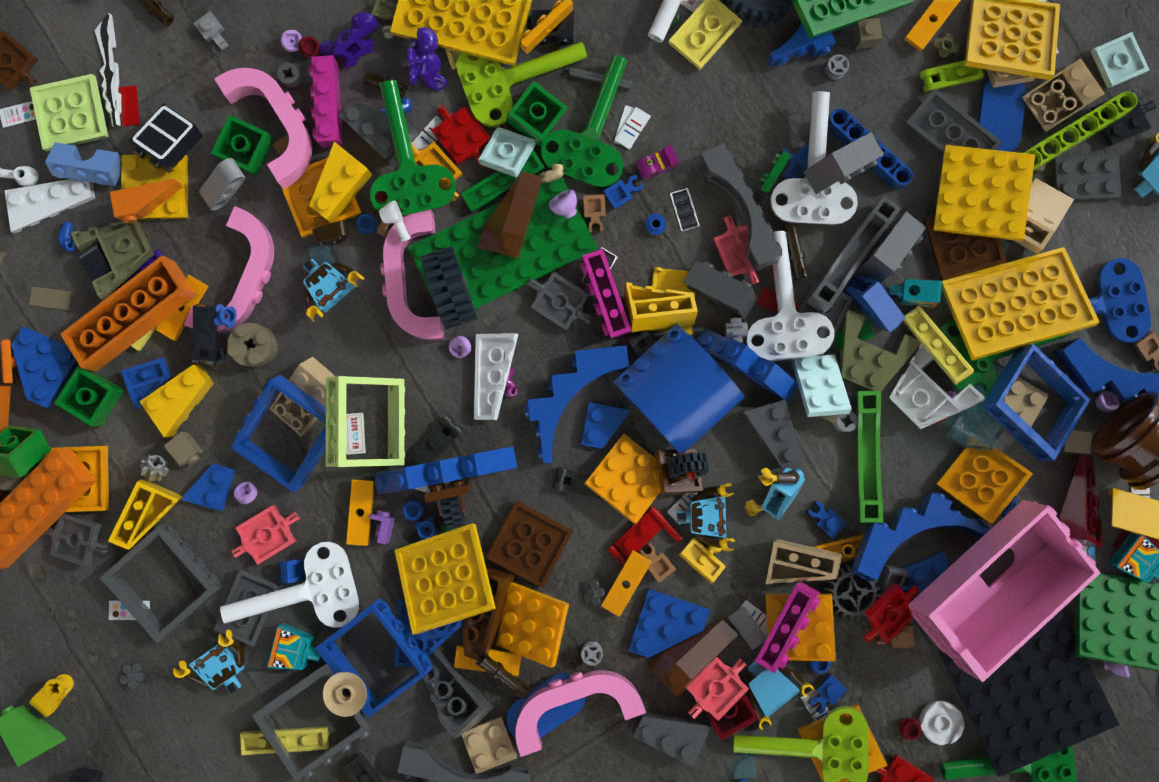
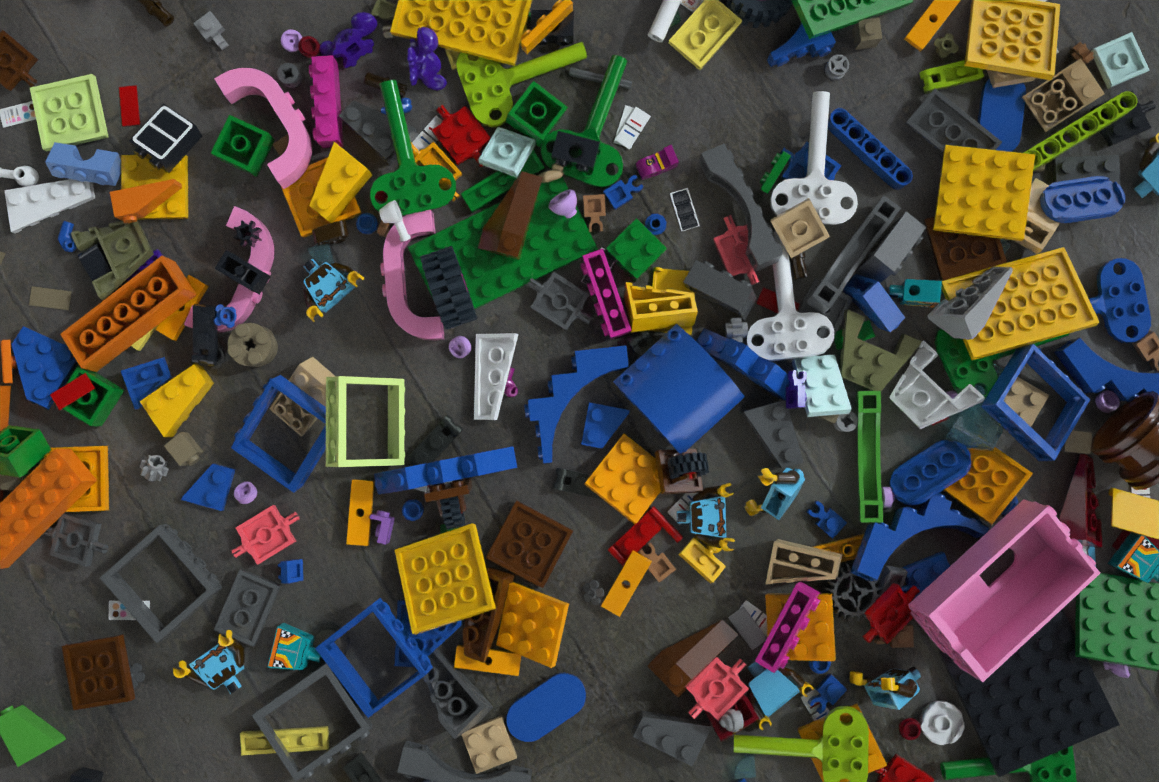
yellow piece [29,674,74,717] -> none
white sword [94,13,122,127] -> none
yellow wedge [108,479,183,550] -> none
light grey beam [199,158,245,211] -> none
white piece [220,541,359,628] -> none
tan dish [323,672,367,717] -> none
white sticker [346,413,366,454] -> none
blue plate [415,517,440,541] -> none
dark brown pin [476,652,530,699] -> none
bright pink arch [516,670,646,757] -> none
light grey wheel [581,641,603,666] -> none
blue plate [628,588,710,658] -> none
dark grey wedge [803,132,884,194] -> none
light yellow tile [903,306,974,385] -> none
none -> red sticker [50,373,95,410]
none -> reddish brown plate [62,634,135,710]
none -> black brick [214,250,271,295]
none -> black gear [234,220,262,248]
none -> black brick [551,131,600,173]
none -> green brick [605,218,667,282]
none -> light grey plate [719,709,744,732]
none -> tan plate [770,198,830,258]
none -> dark purple plate [786,370,807,409]
none -> torso [850,667,921,710]
none -> lavender tile [881,487,895,508]
none -> blue tile [890,440,971,505]
none -> light grey wedge [927,267,1013,340]
none -> blue tile [1040,176,1125,223]
none -> medium nougat plate [1071,42,1095,64]

